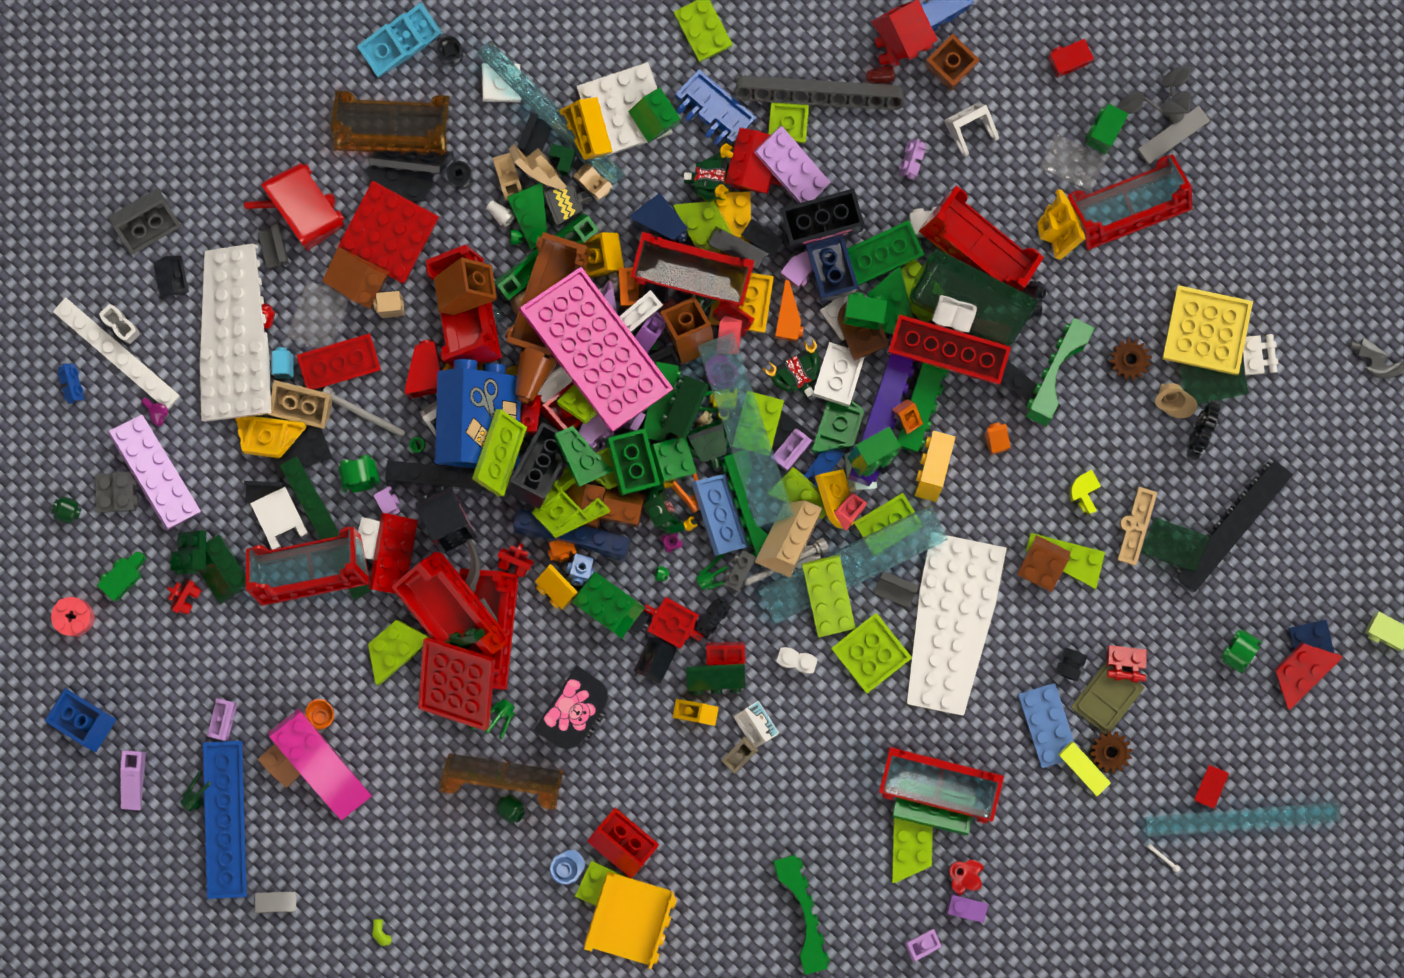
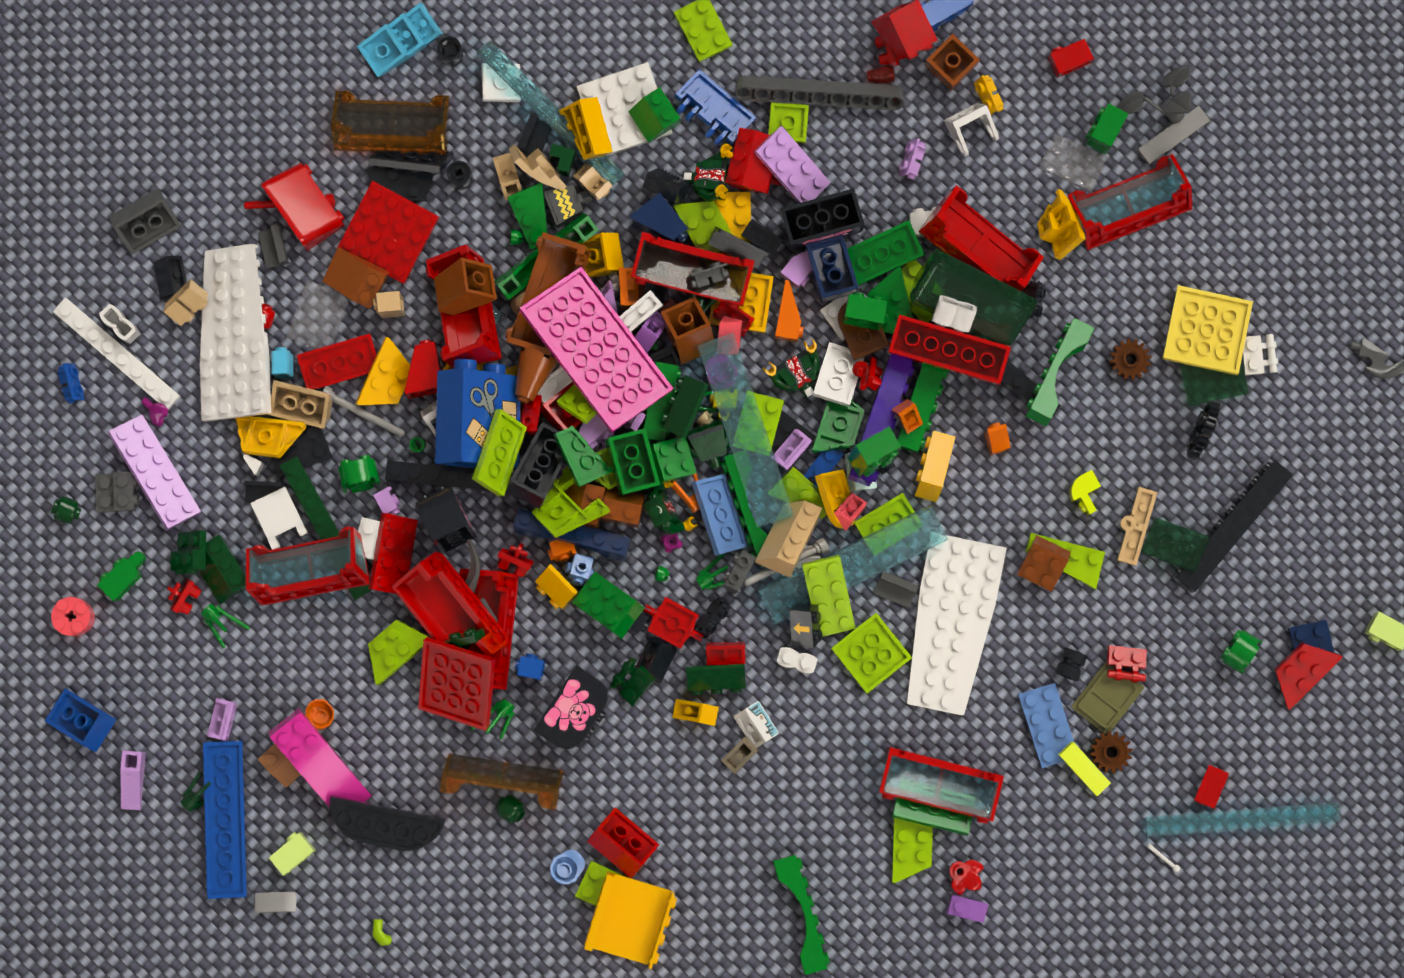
white cone [486,200,515,227] -> none
lavender slope [905,929,942,962] -> none
tan piece [1155,383,1197,418] -> none
none -> tan piece [164,279,208,326]
none -> green plant [201,604,250,648]
none -> white slope [243,454,264,477]
none -> yellowish green brick [268,832,316,876]
none -> black plate [330,795,445,851]
none -> yellow wing [355,337,410,405]
none -> blue brick [514,653,546,681]
none -> dark green plate [610,657,656,707]
none -> black brick [643,167,690,203]
none -> dark grey hinge [687,261,729,289]
none -> black brick [789,603,822,648]
none -> red hips [852,357,883,391]
none -> yellow hinge [973,75,1004,115]

